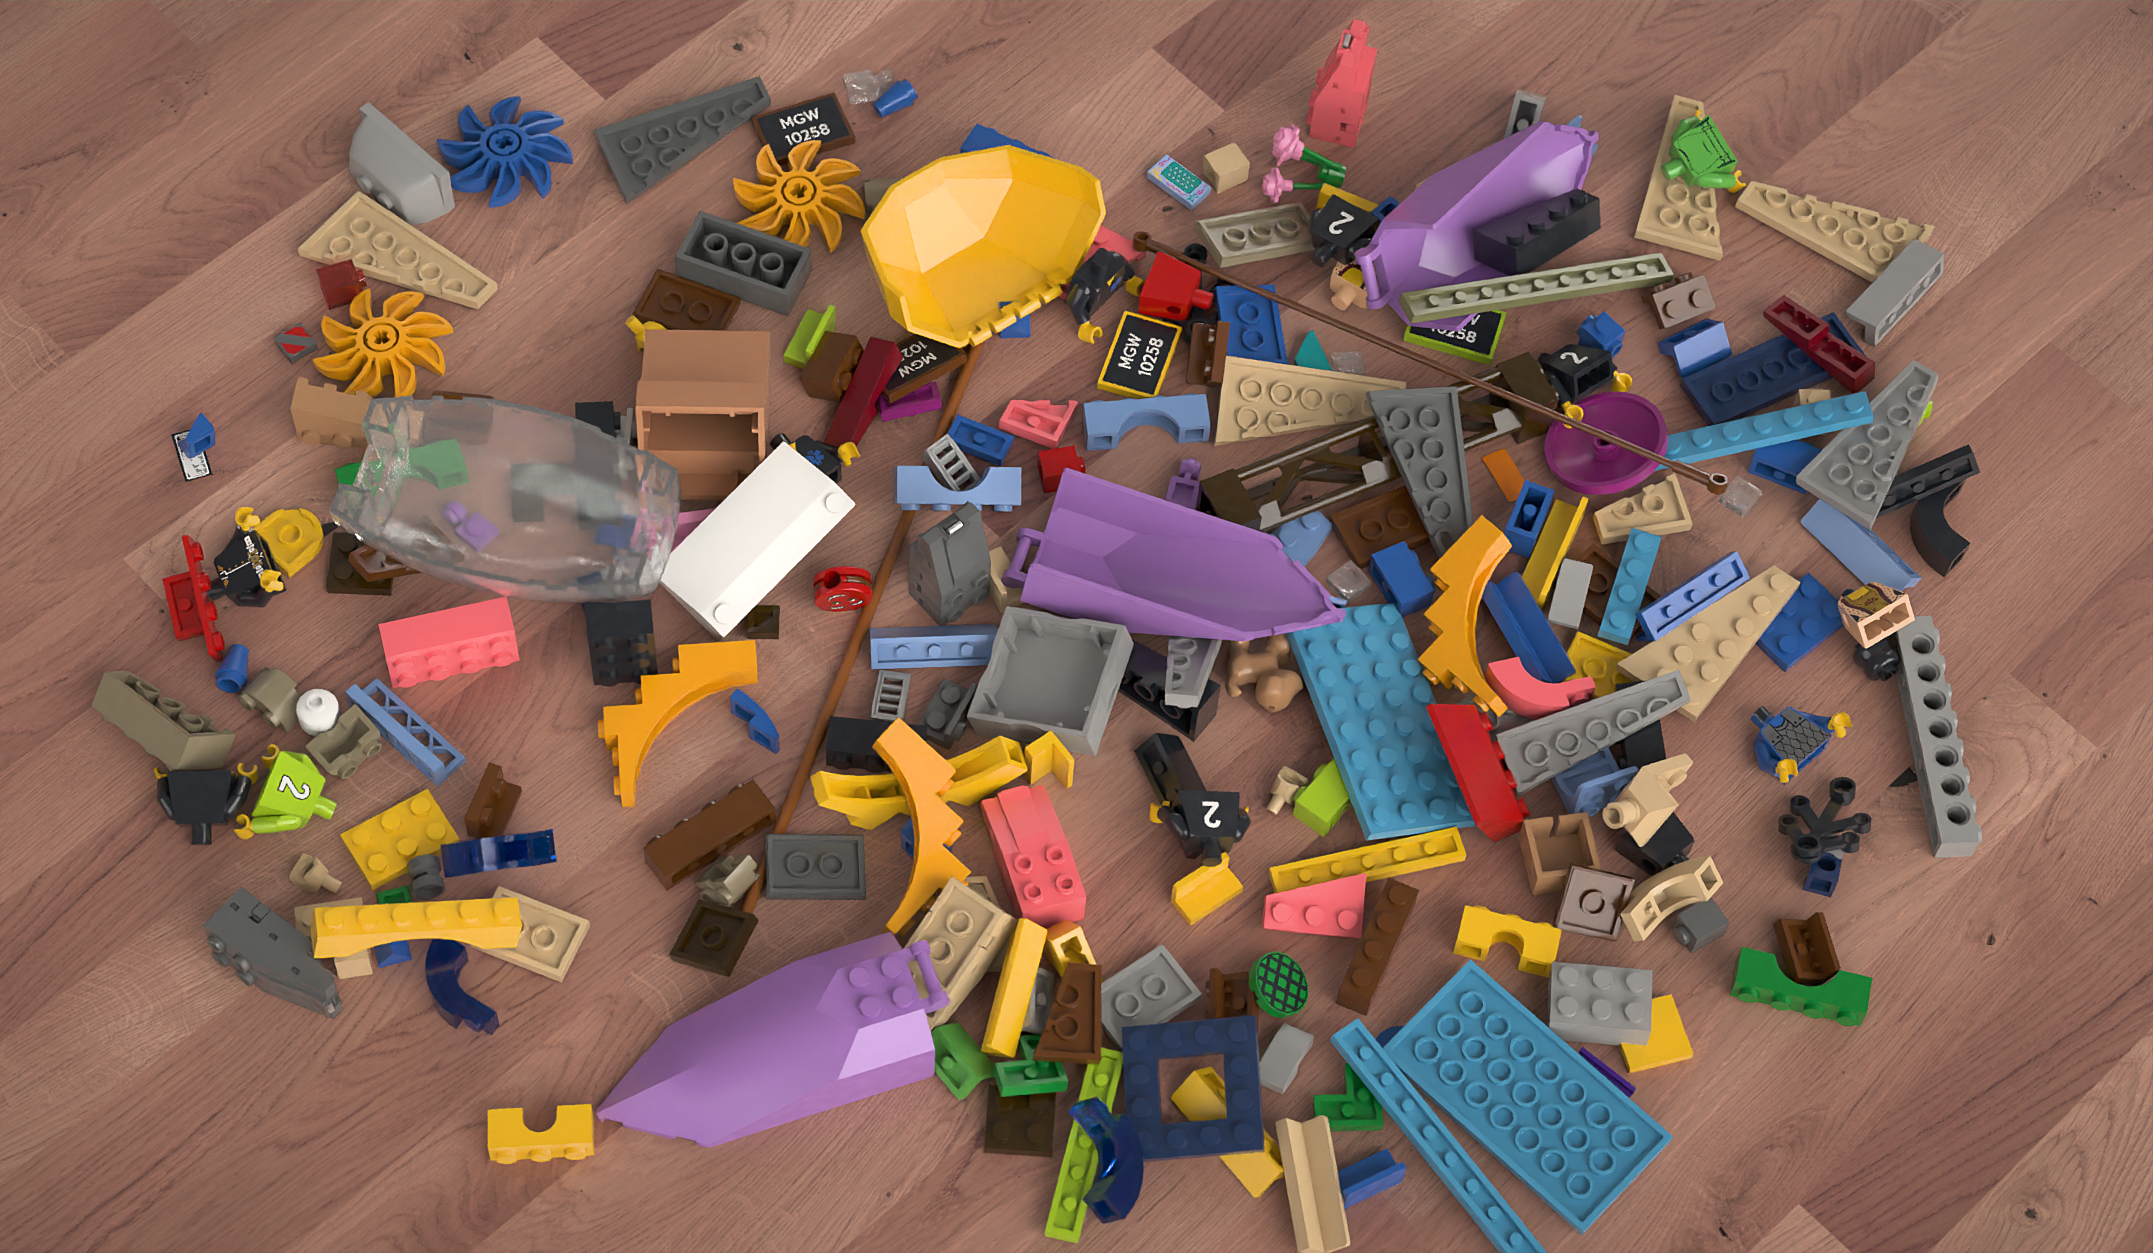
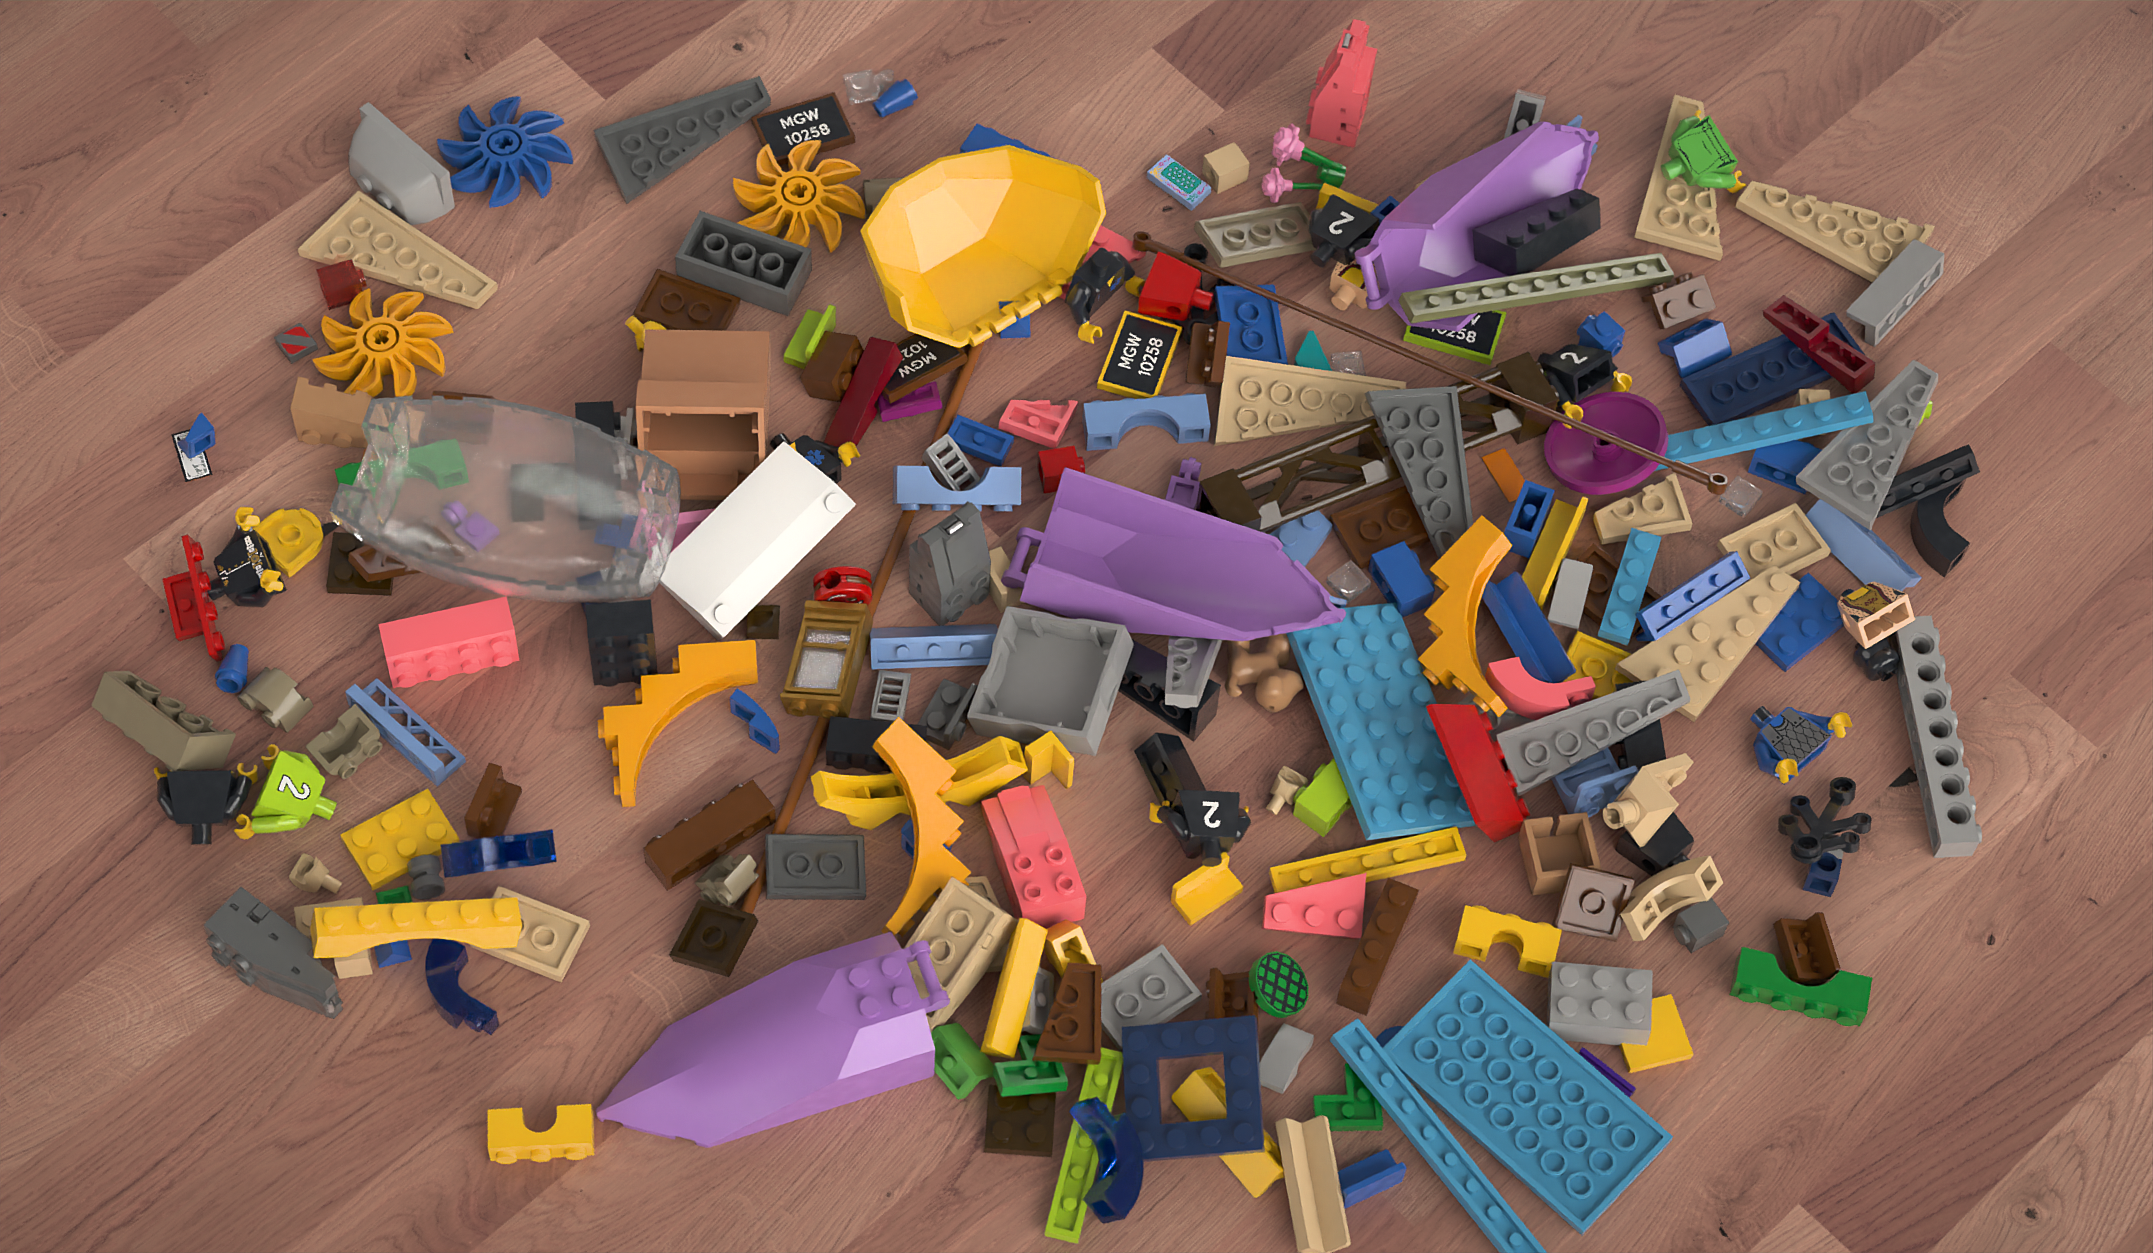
white head [296,689,341,737] -> none
none -> pearl gold door [780,600,874,719]
none -> tan plate [1717,503,1831,584]

